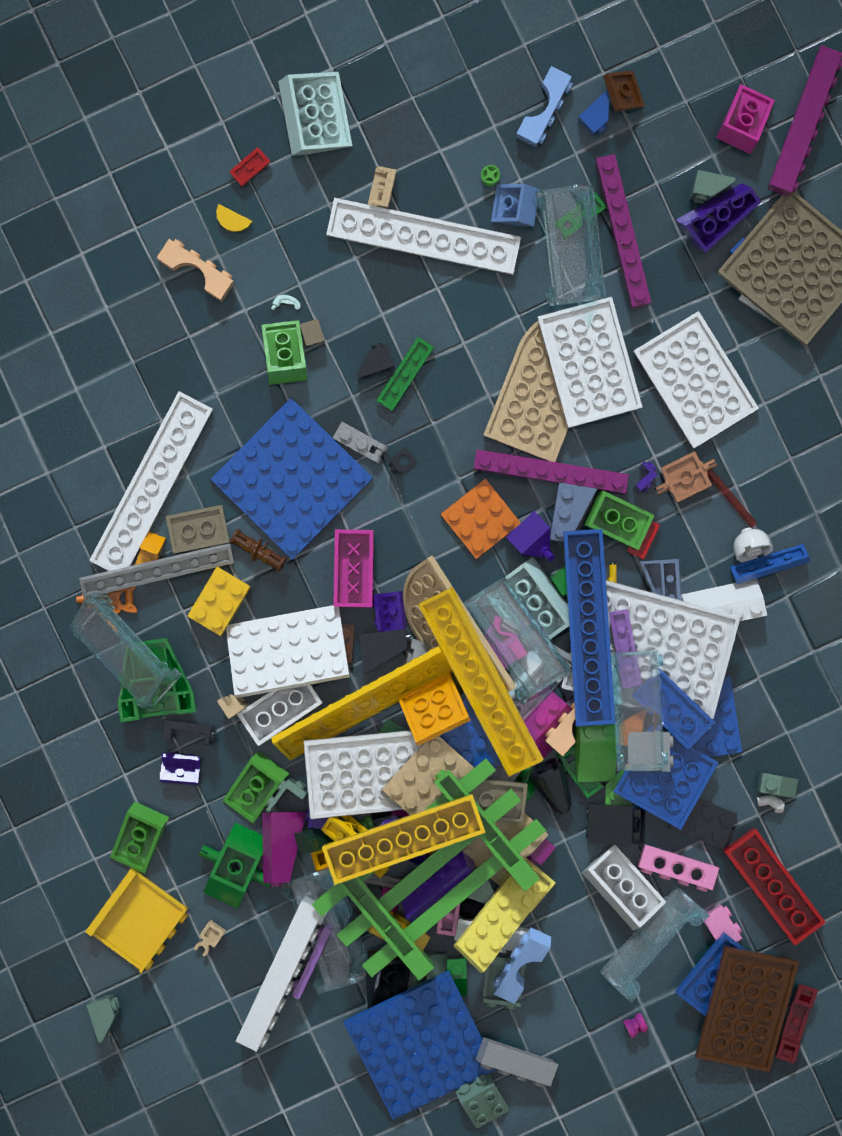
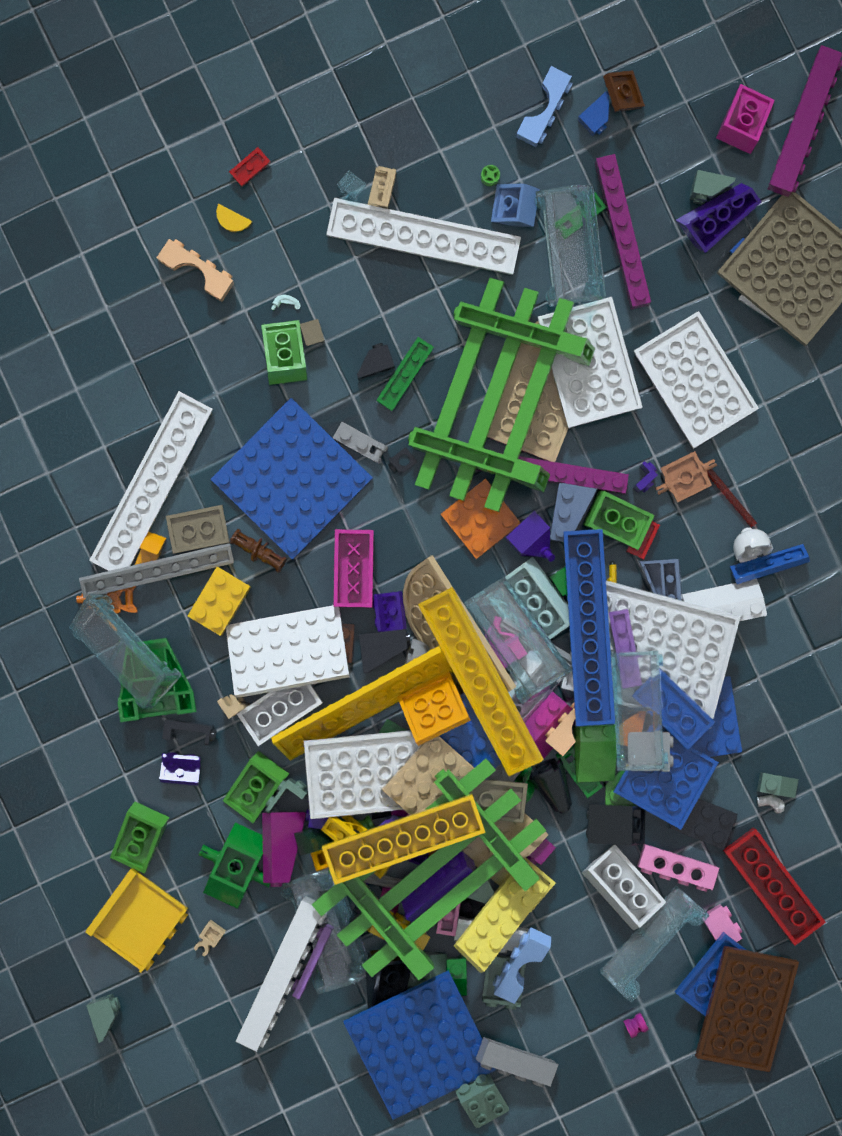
light aqua slope [278,72,352,156] -> none
dark red slope [776,984,818,1064] -> none
none -> clear light blue panel [337,170,366,202]
none -> bright green fence [408,278,595,512]

